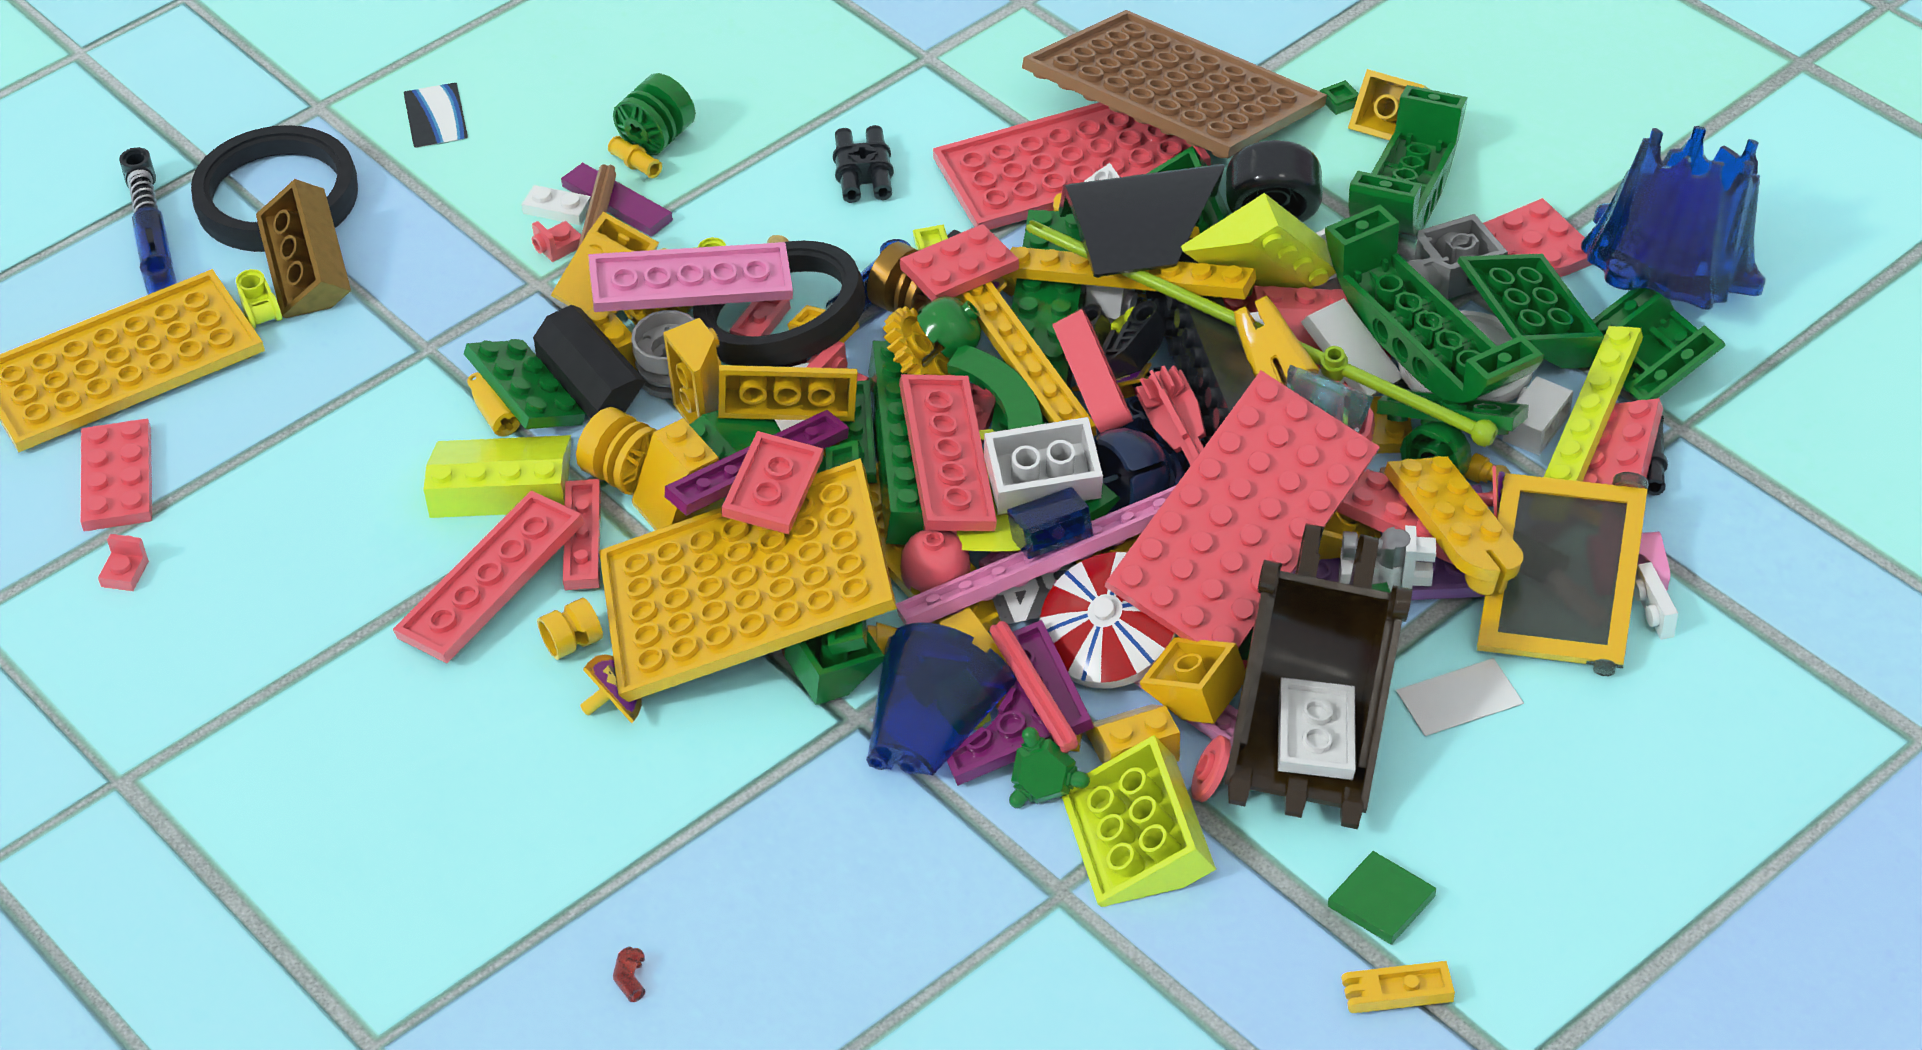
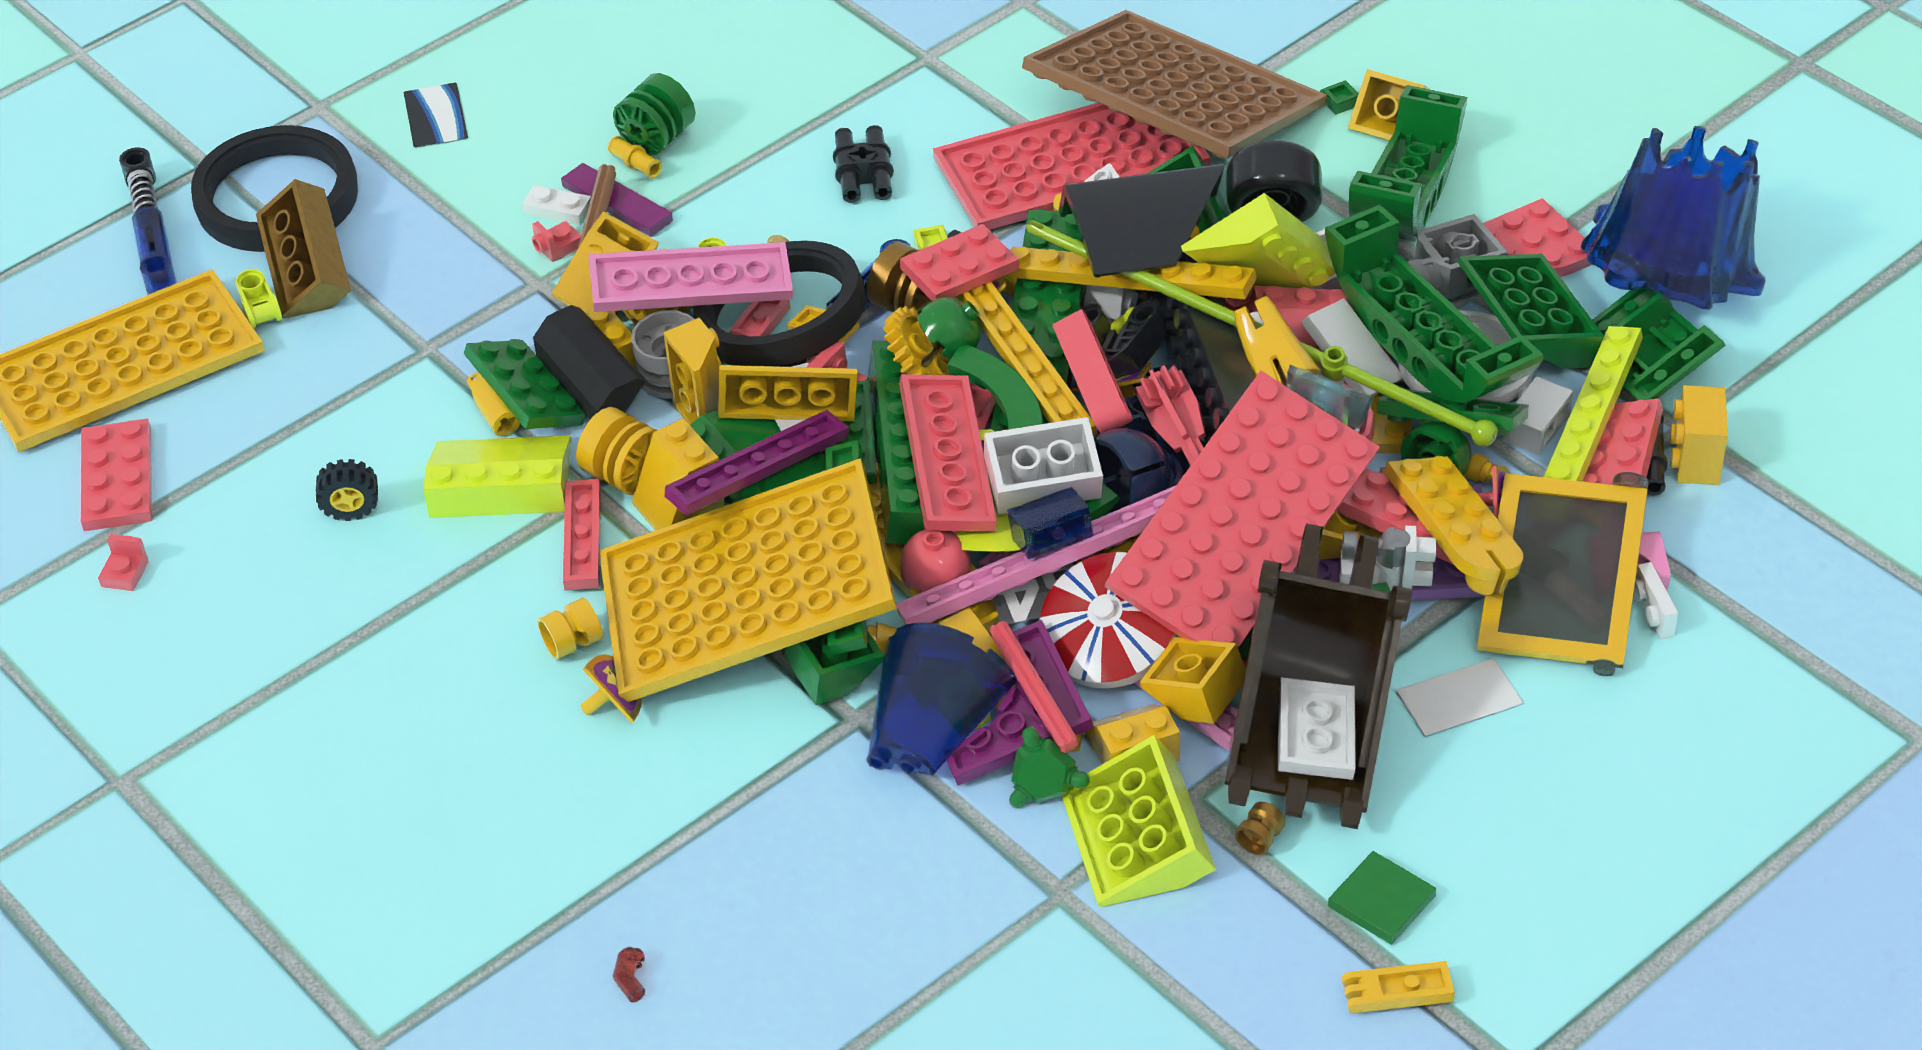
coral plate [393,491,585,663] -> none
coral plate [722,431,823,534] -> none
coral wheel [1191,735,1231,803] -> none
none -> black wheel [316,459,378,521]
none -> pearl gold wheel [1235,801,1286,855]
none -> yellow brick [1669,385,1728,485]

